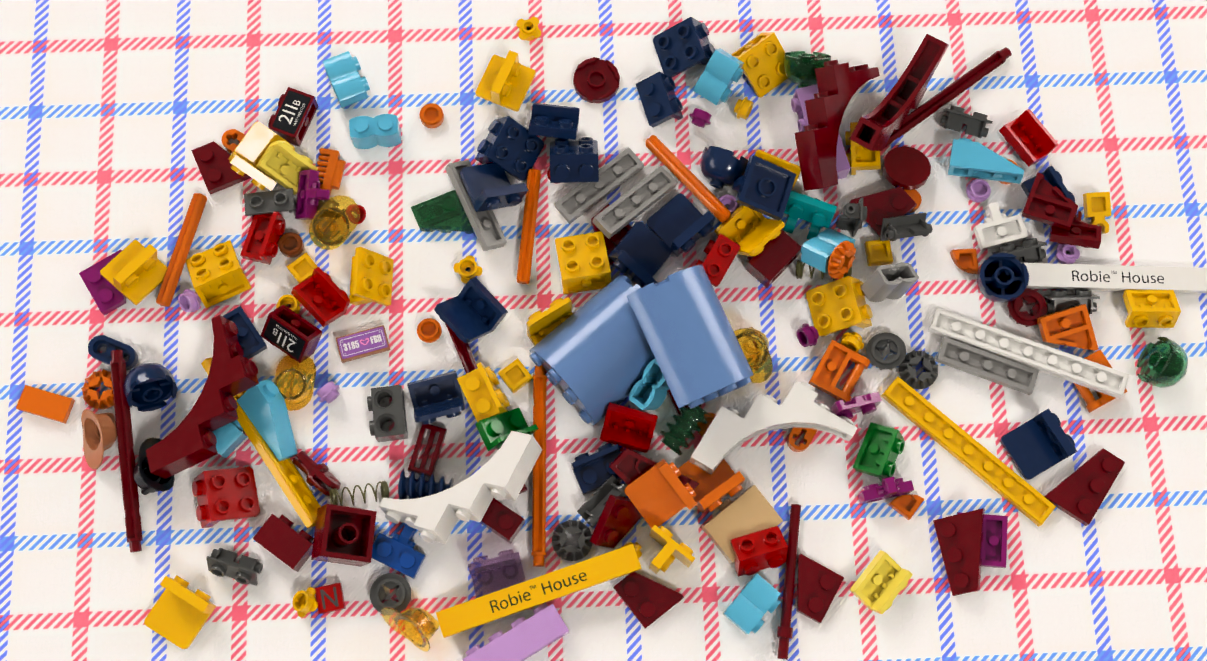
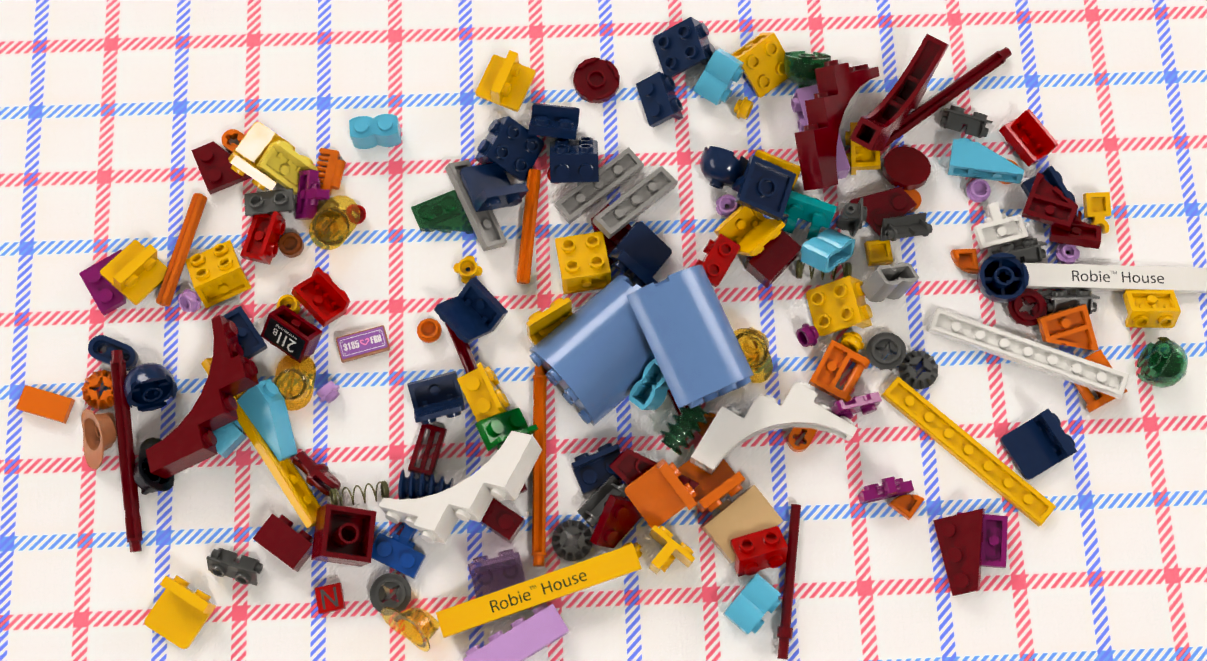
red bracket [192,467,260,528] -> none
brick [268,87,318,147] -> none
yellow tile [286,253,318,284] -> none
yellow plate [292,587,318,618] -> none
medium azure brick [322,51,370,108] -> none
yellow bracket [349,247,394,306] -> none
dark grey brick [367,385,408,442] -> none
orange tile [420,103,444,128] -> none
yellow tile [498,358,533,394] -> none
yellow plate [516,17,541,41] -> none
red bracket [600,402,658,453] -> none
dark red wing [613,572,684,629] -> none
orange axle [645,135,731,223] -> none
dark blue bracket [647,193,715,257] -> none
magenta plate [689,108,712,128] -> none
dark red wing [797,553,844,624] -> none
orange gear [828,241,856,279] -> none
light yellow bracket [850,550,913,614] -> none
green bracket [853,422,905,482] -> none
light grey plate [935,337,1039,395] -> none
dark red wing [1044,448,1125,526] -> none

